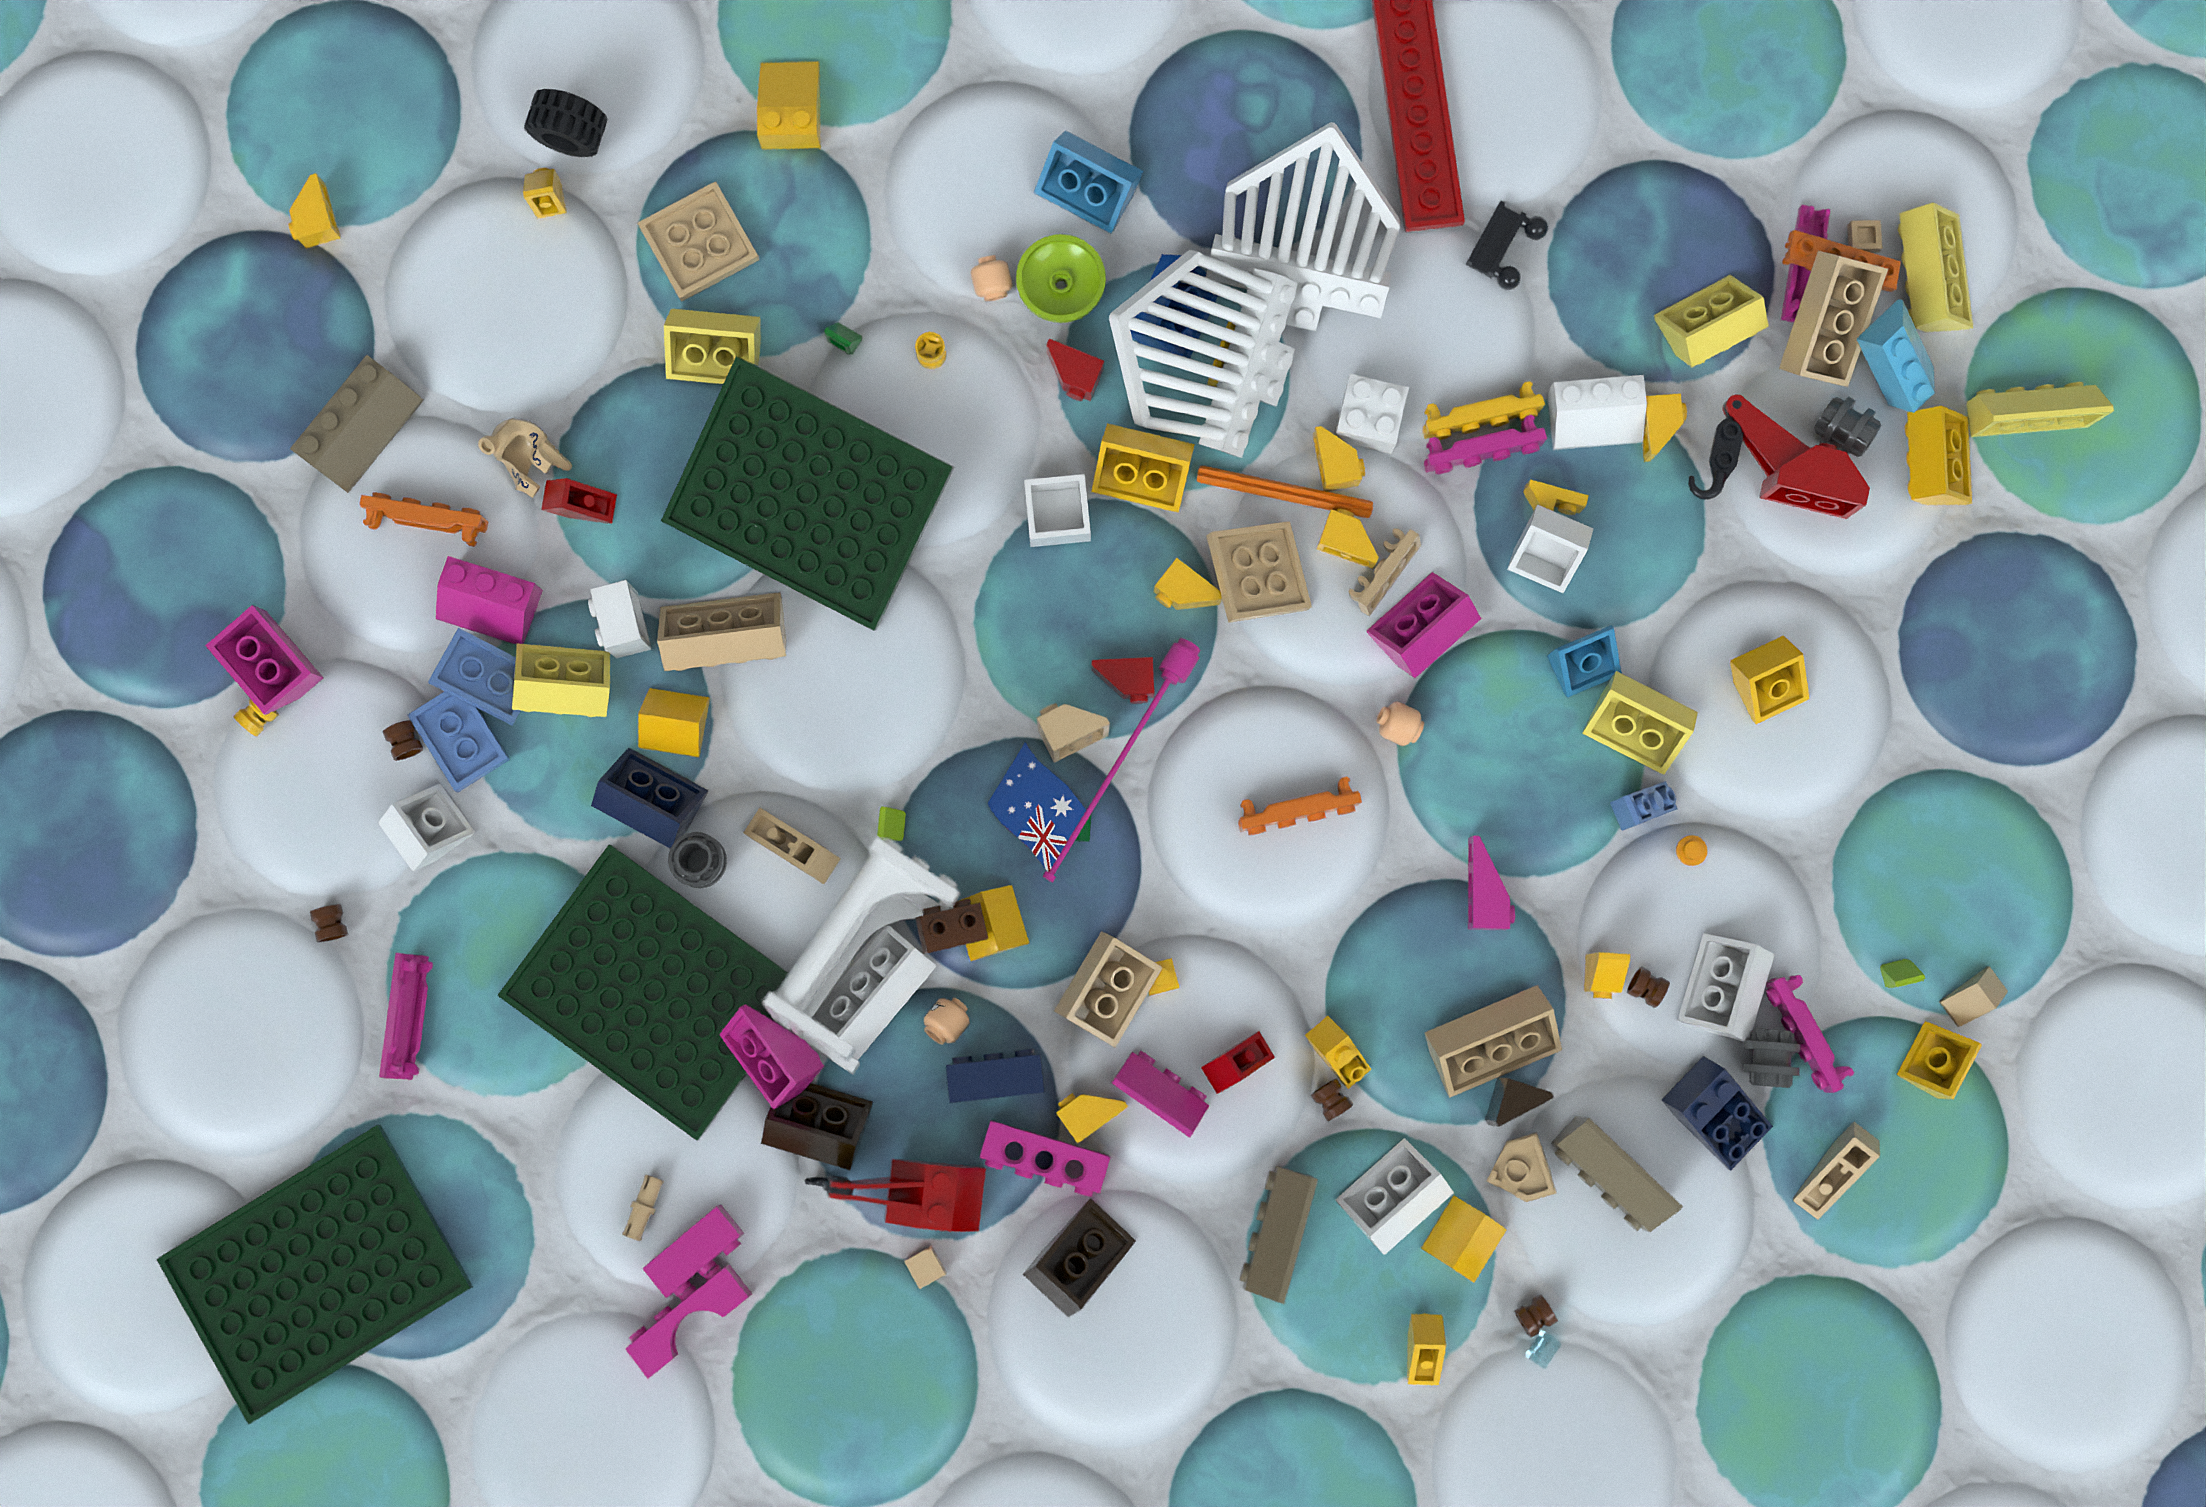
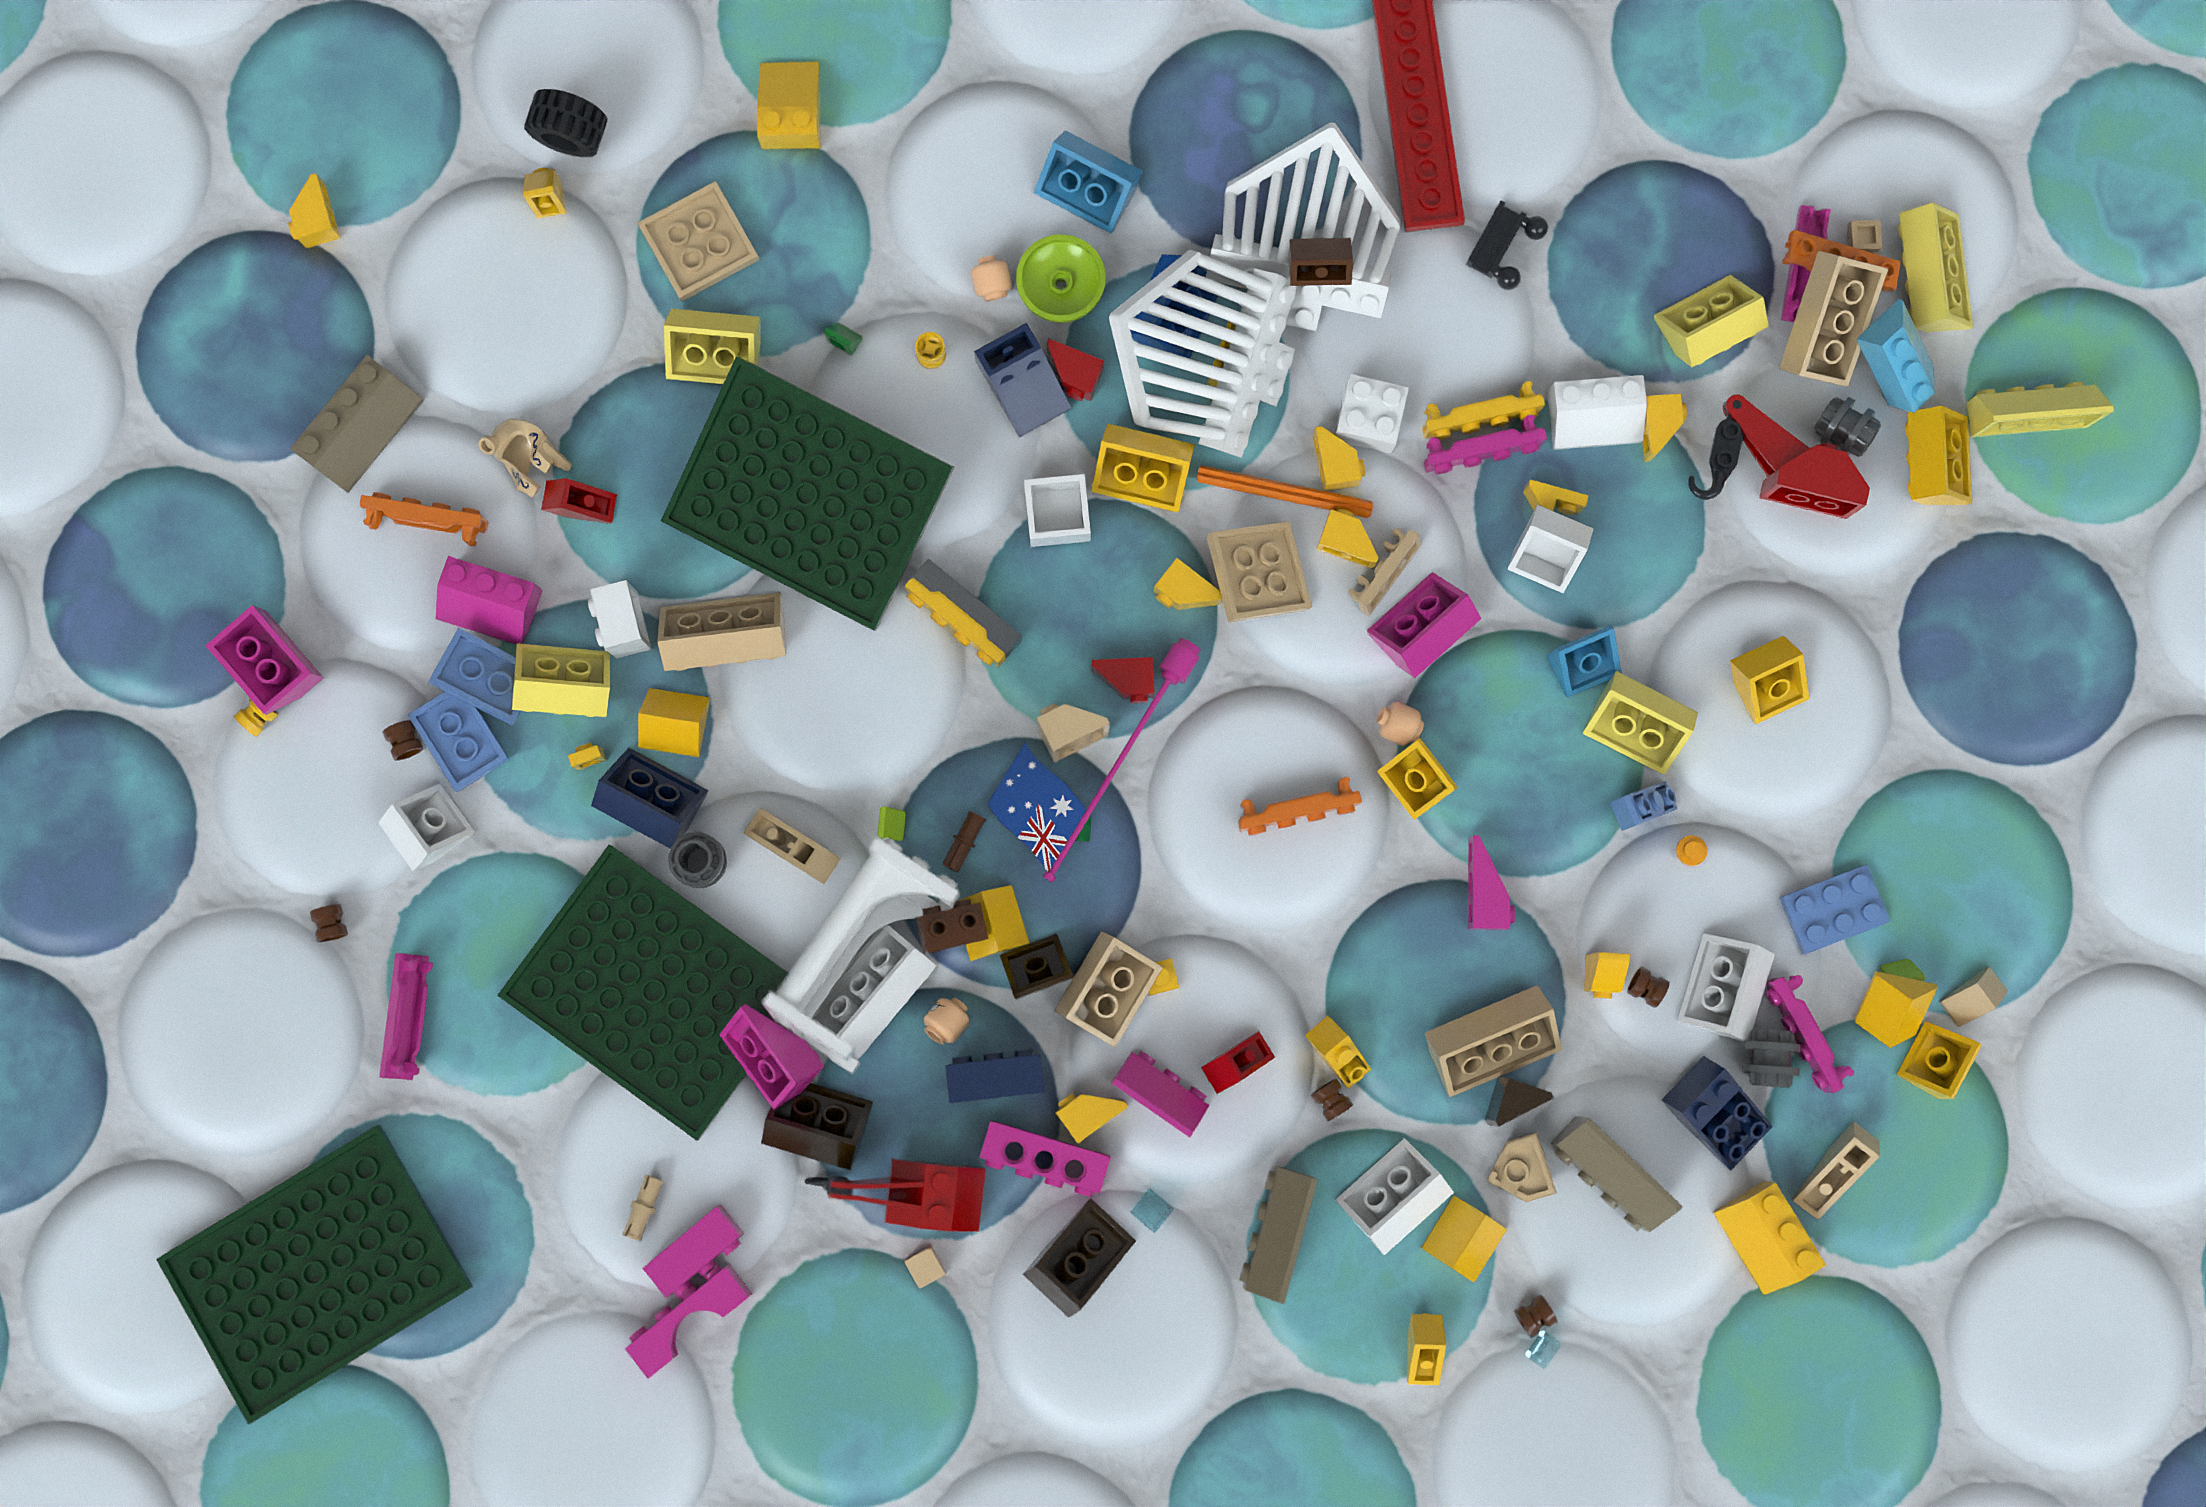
none -> yellow plate [568,743,607,770]
none -> piece [905,558,1022,668]
none -> reddish brown axle [943,811,986,872]
none -> slope [974,323,1071,438]
none -> dark brown slope [1000,934,1074,1000]
none -> clear light blue slope [1130,1188,1174,1233]
none -> reddish brown brick [1289,238,1353,286]
none -> yellow slope [1377,738,1458,820]
none -> yellow slope [1713,1180,1826,1295]
none -> medium blue plate [1779,865,1891,955]
none -> yellow slope [1854,971,1937,1048]

